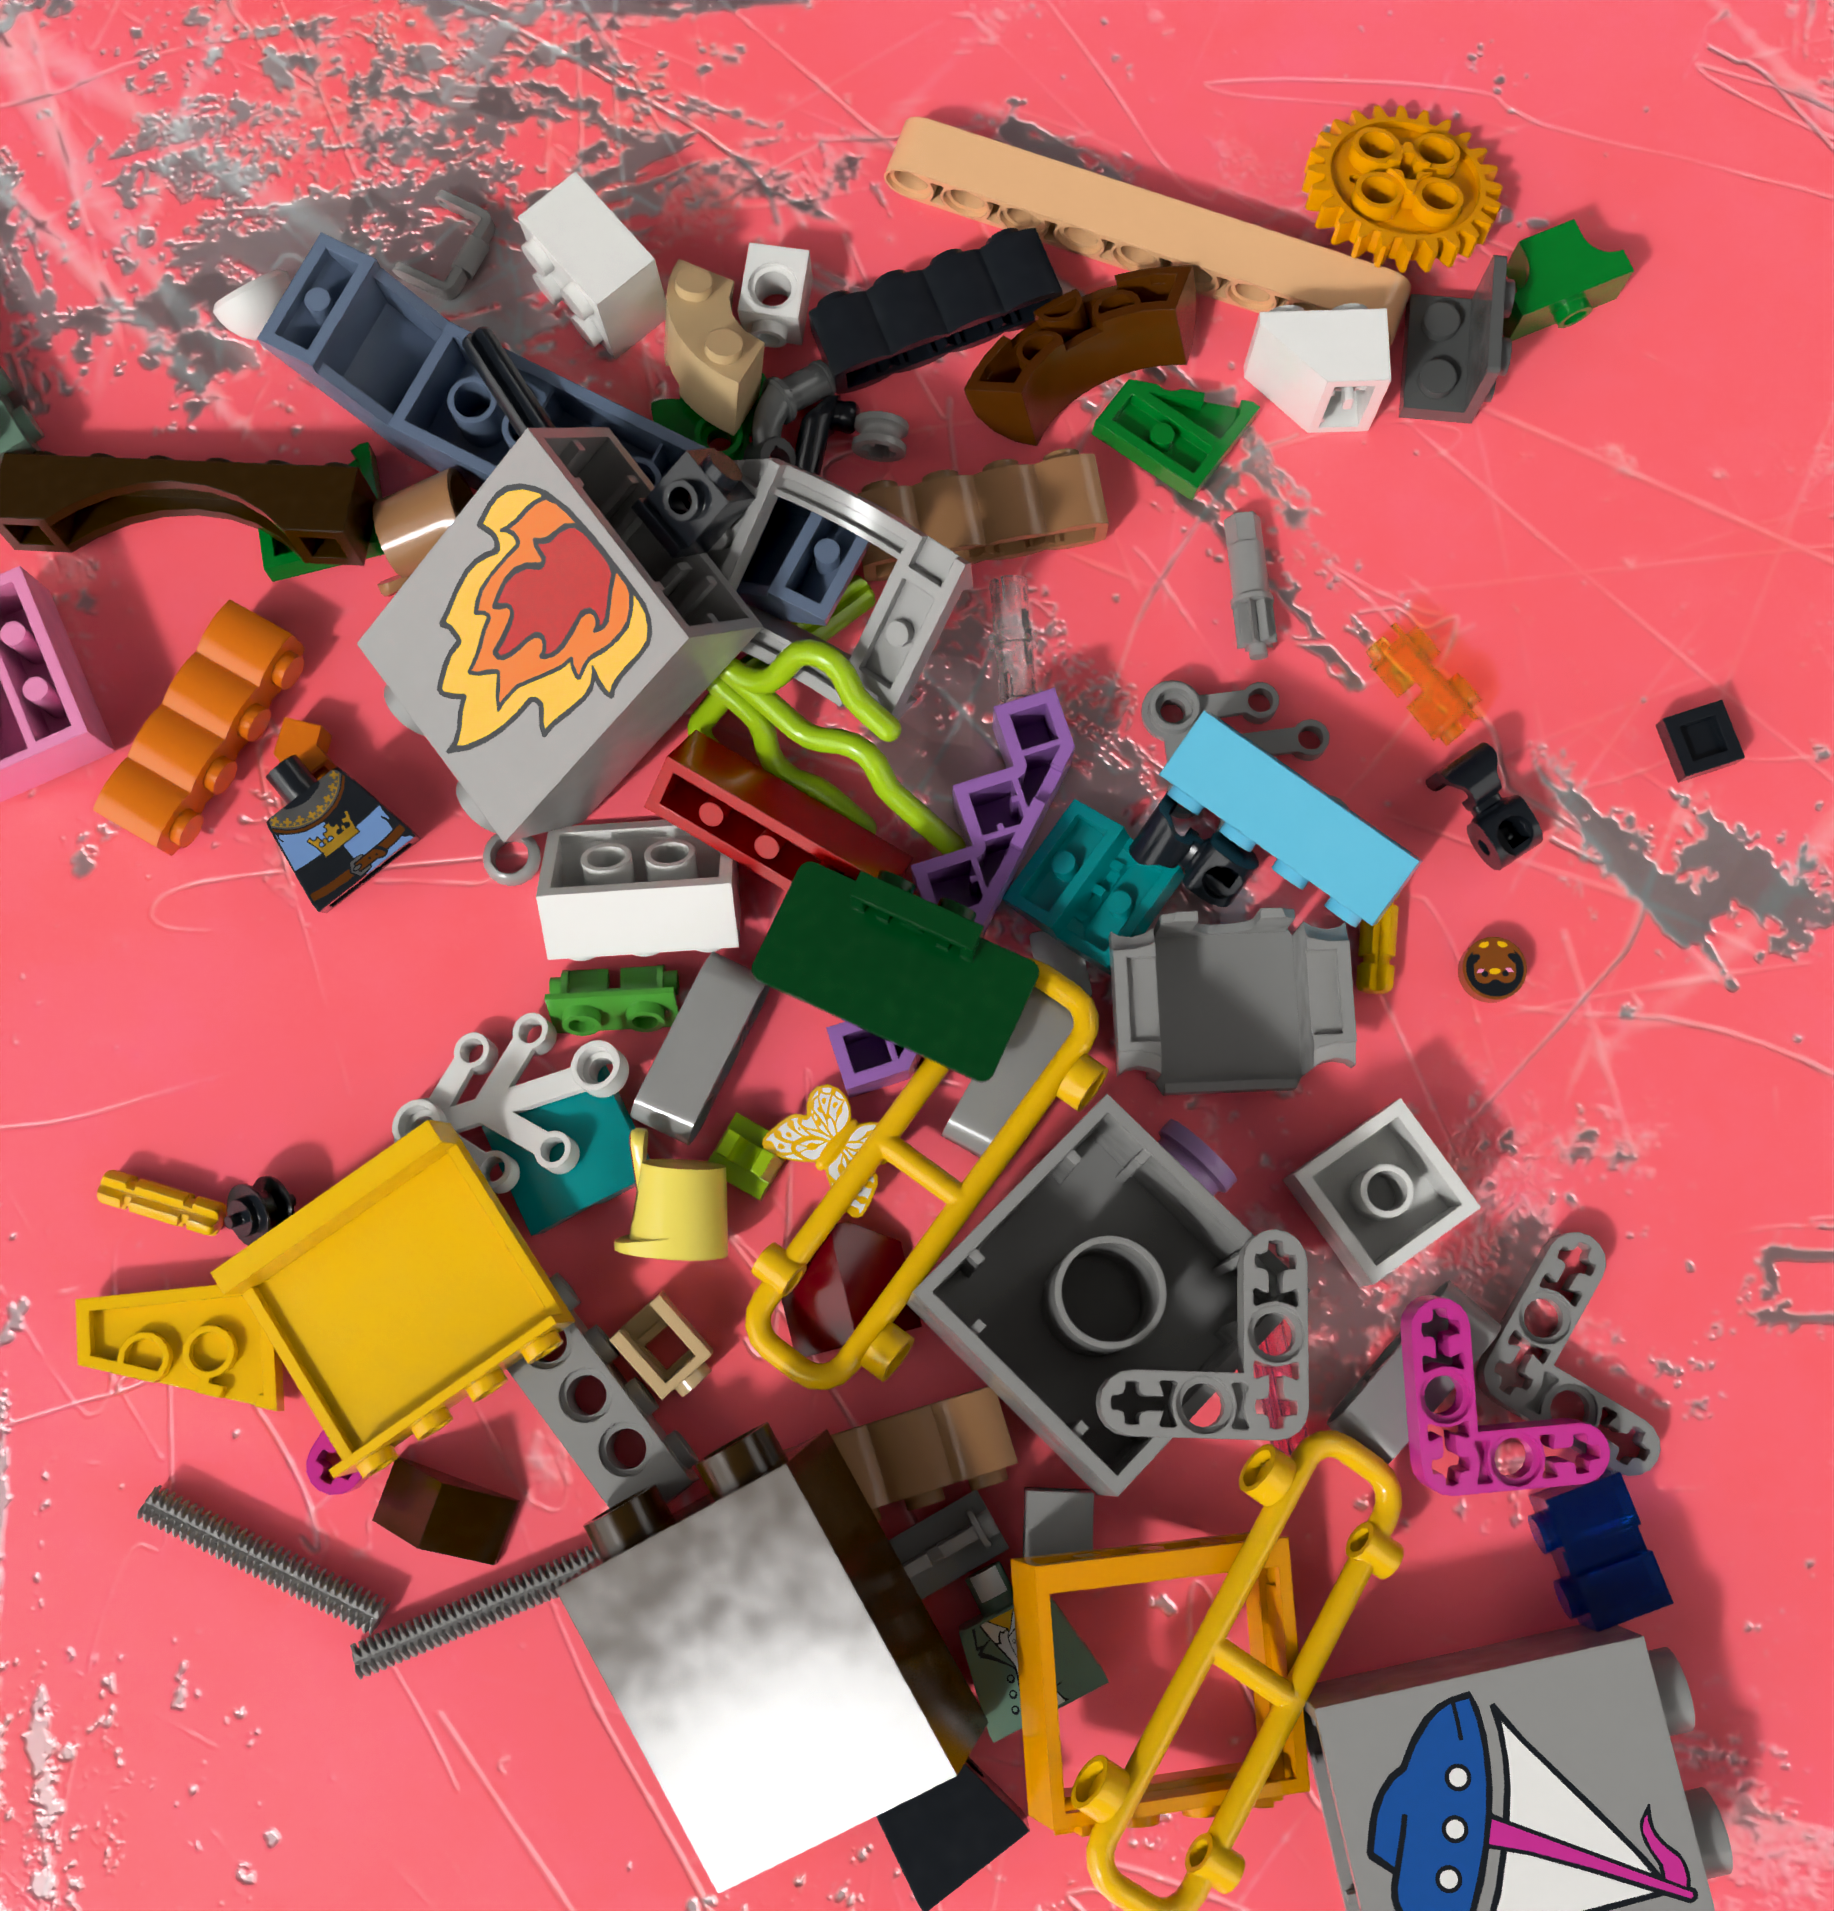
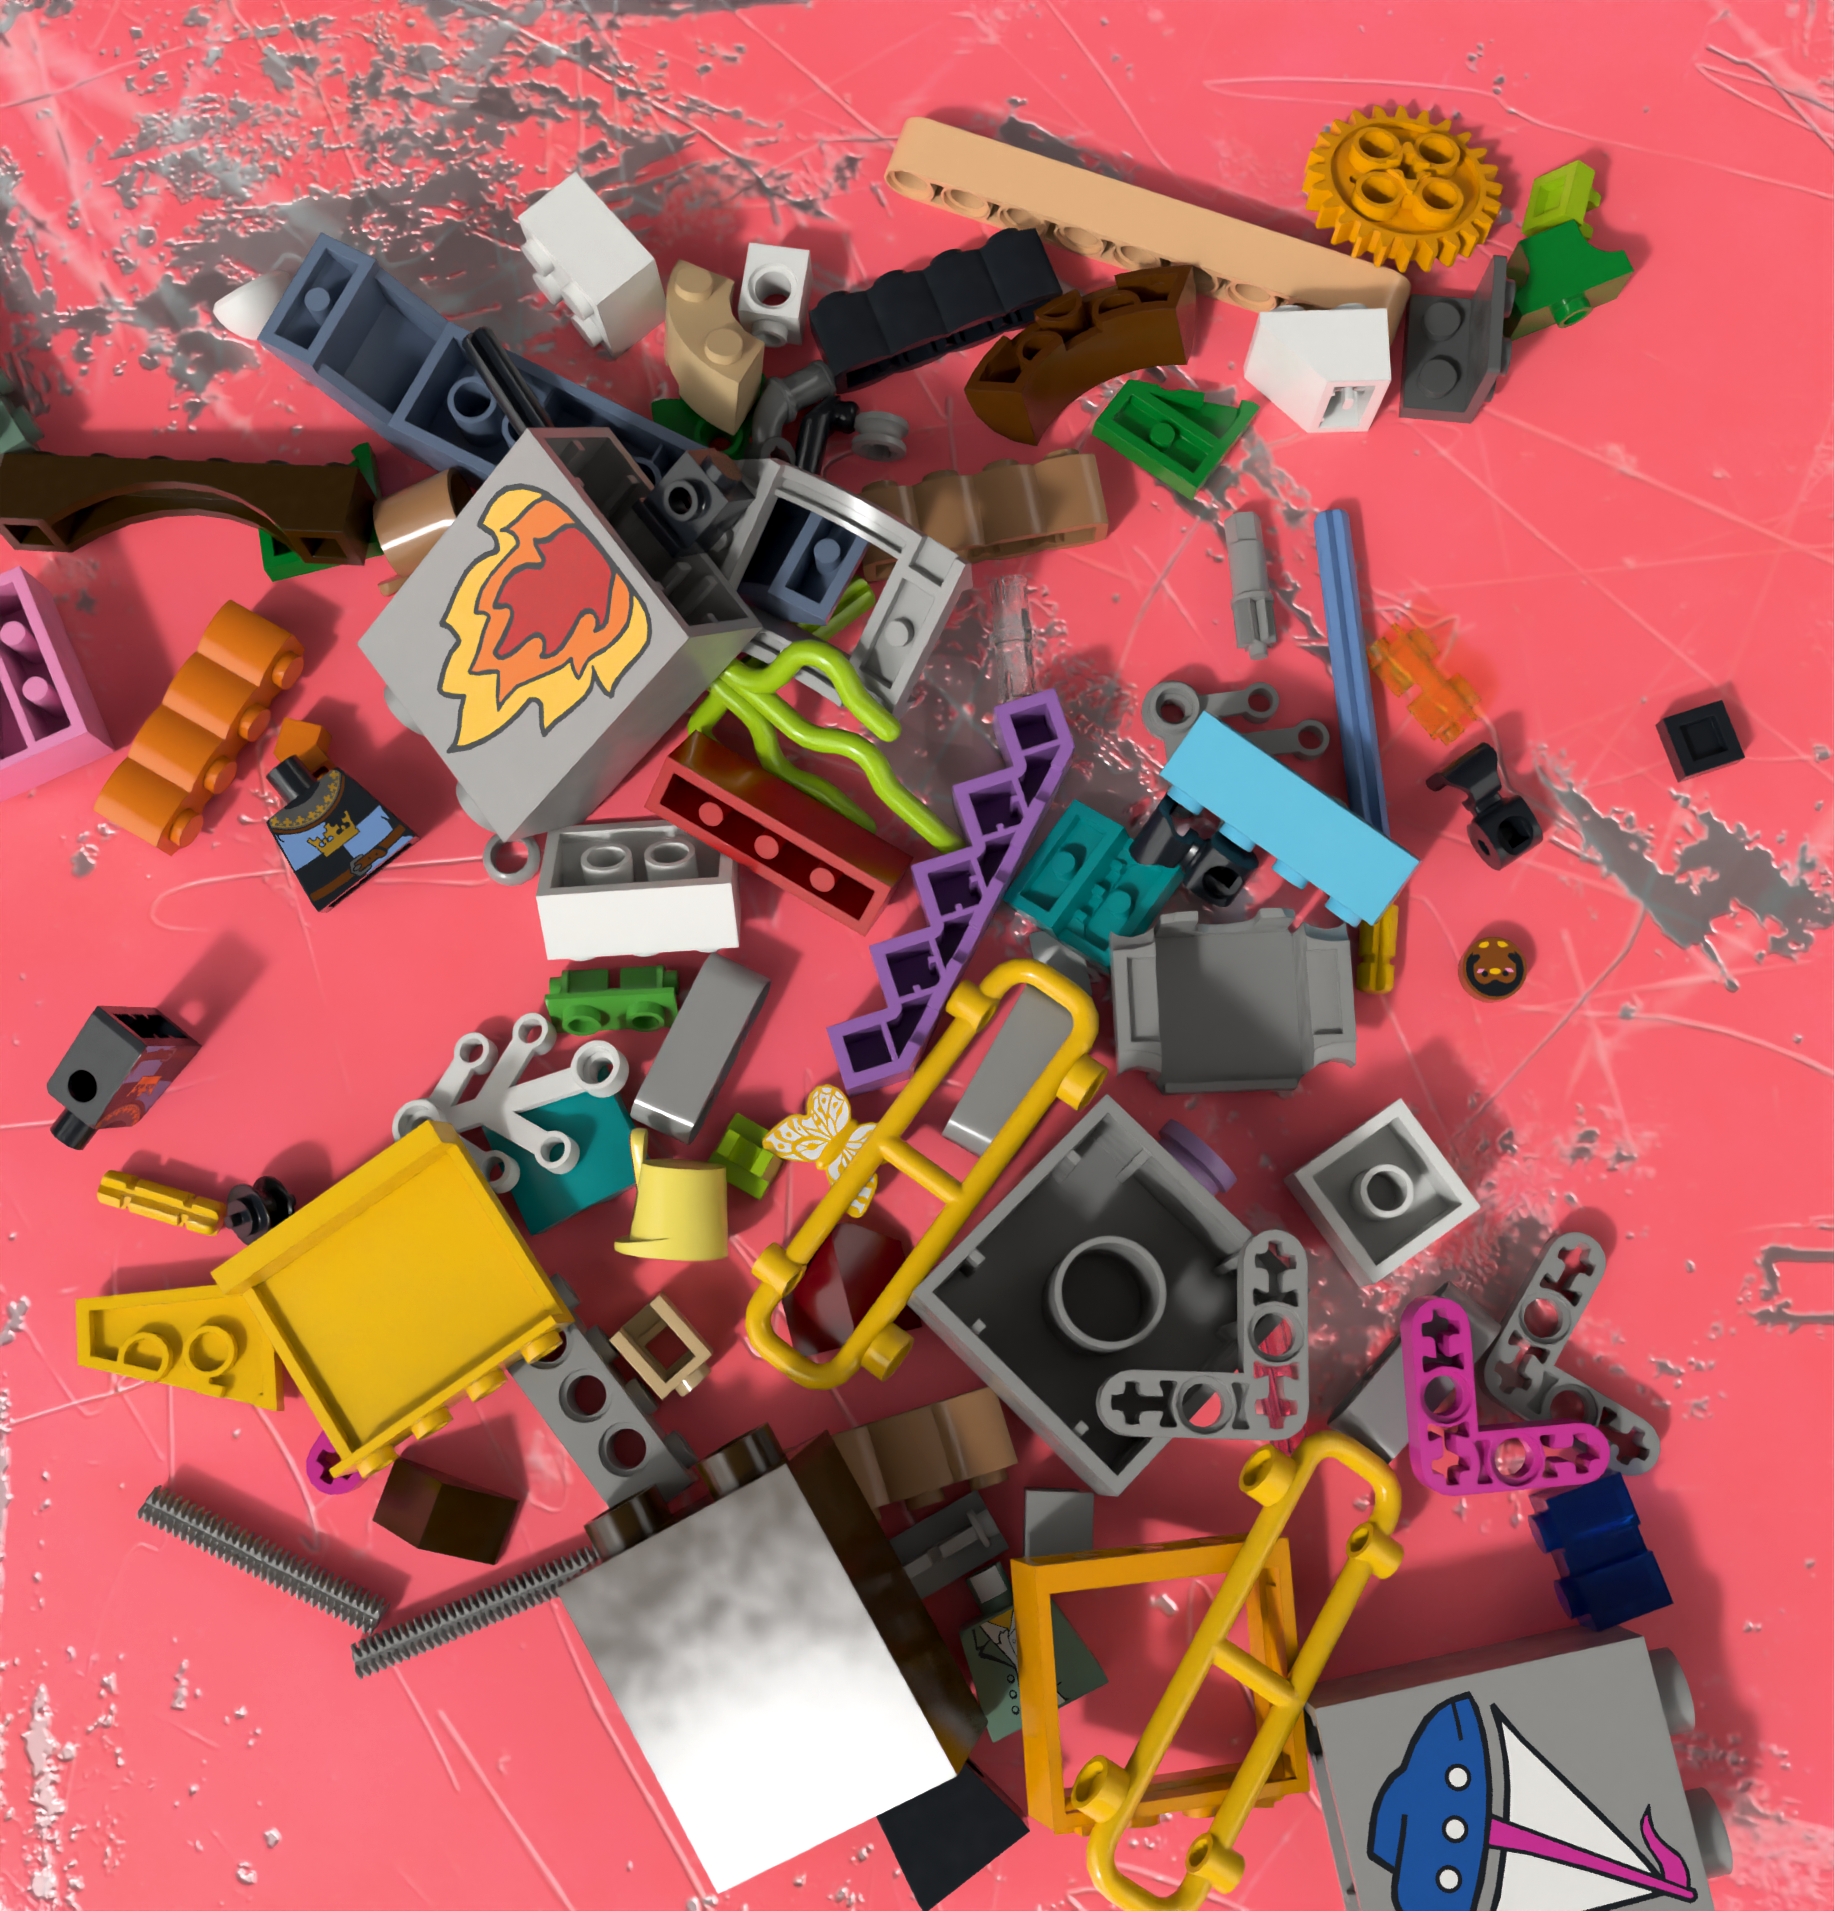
light grey piece [393,190,496,300] -> none
dark green bracket [752,861,1039,1083] -> none
none -> torso [47,1006,202,1150]
none -> medium blue axle [1313,509,1391,838]
none -> lime tile [1521,160,1601,241]

